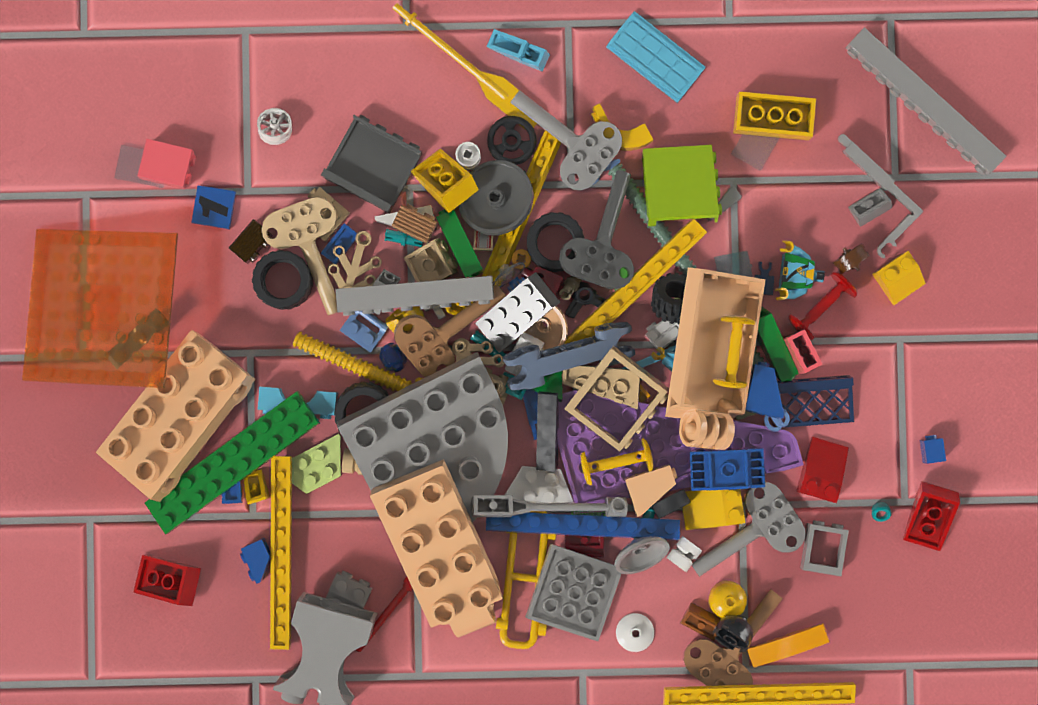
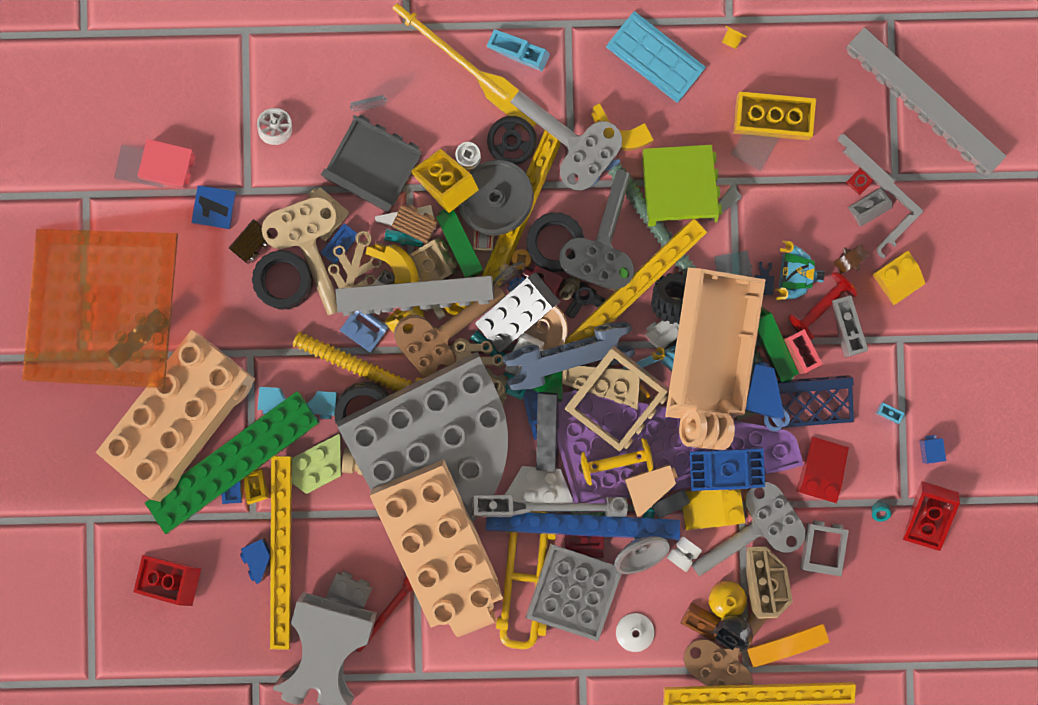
clear blue head [379,343,407,372] -> none
yellow hose [713,316,756,388] -> none
none -> clear light blue piece [350,95,387,112]
none -> yellow arch [365,243,419,284]
none -> yellow piece [722,26,747,49]
none -> tan wedge [746,547,793,618]
none -> light grey slope [832,295,868,358]
none -> red tile [846,168,873,195]
none -> medium azure piece [876,403,904,424]

